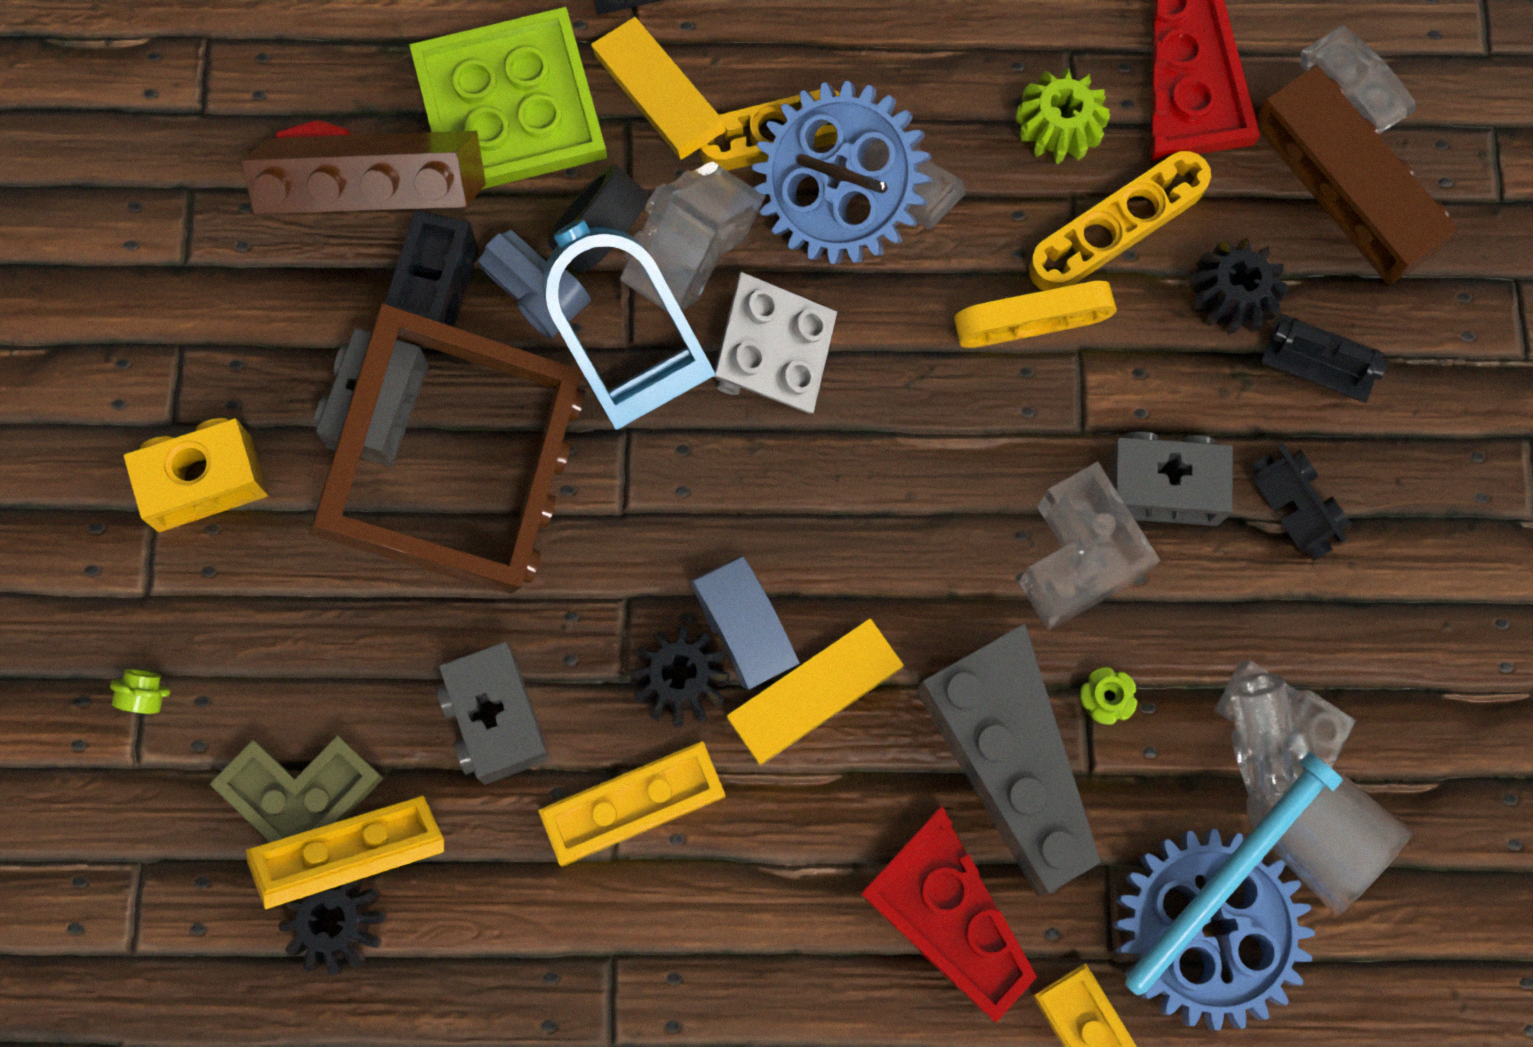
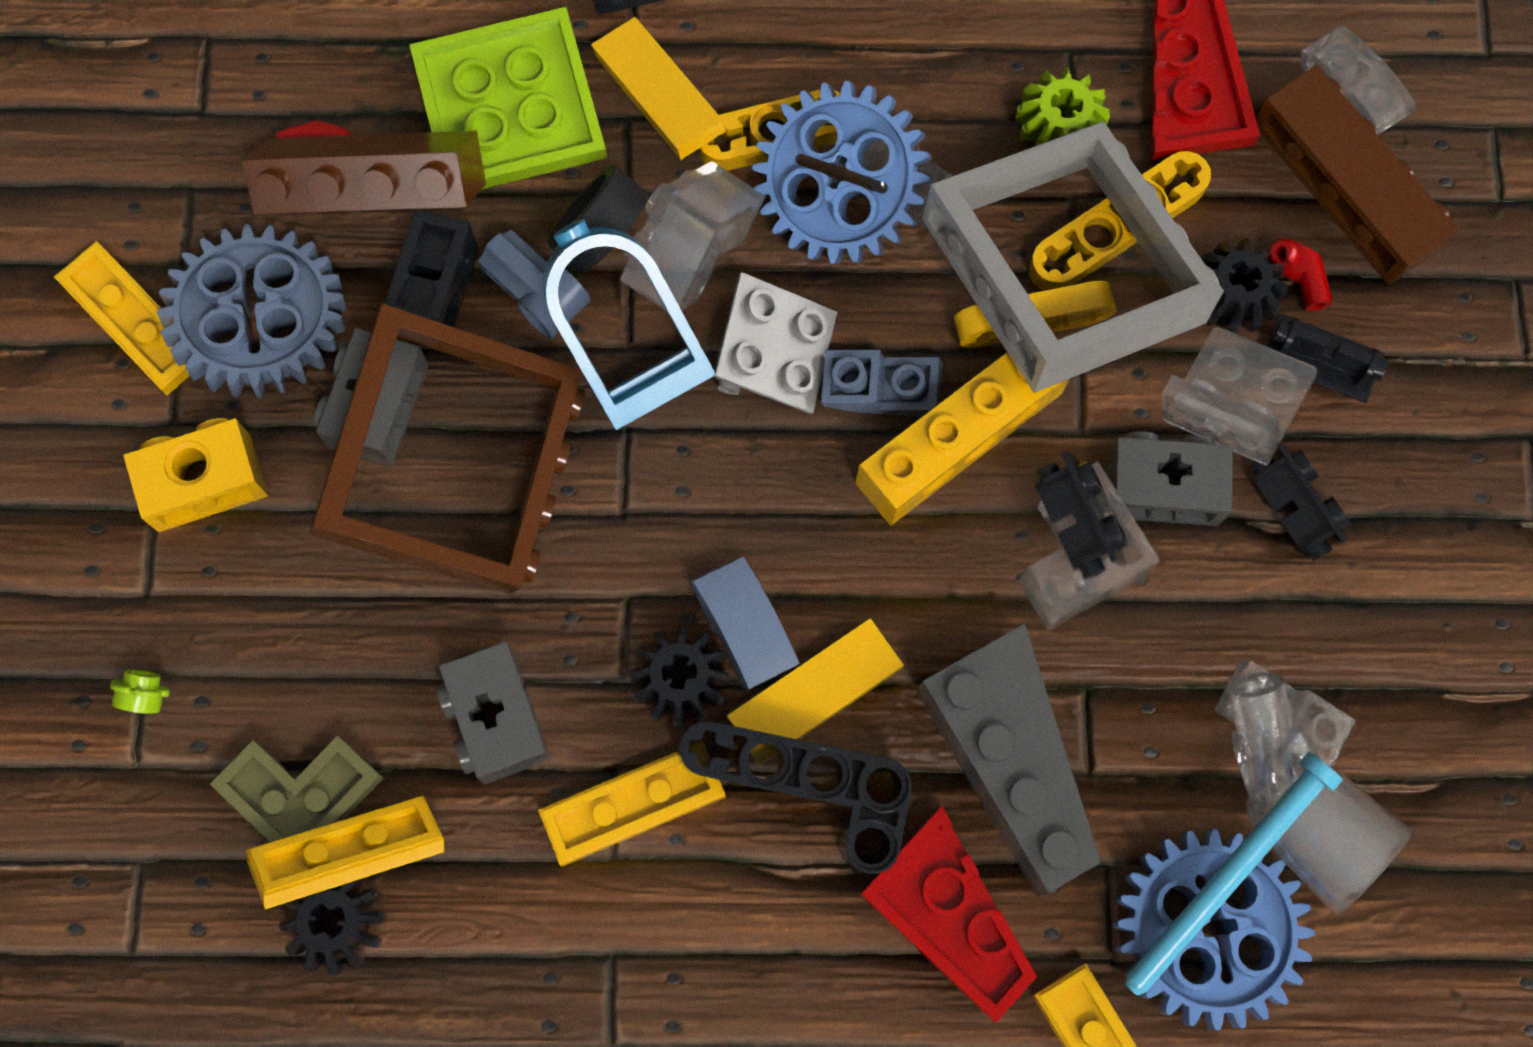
lime plate [1080,667,1137,725] -> none
none -> yellow tile [54,241,189,396]
none -> sand blue gear [157,224,347,398]
none -> black beam [677,722,911,874]
none -> sand blue slope [821,350,943,417]
none -> yellow brick [855,352,1070,526]
none -> light grey window [922,122,1224,393]
none -> black hinge [1034,451,1129,580]
none -> clear bracket [1162,327,1317,466]
none -> red arm [1268,238,1333,311]

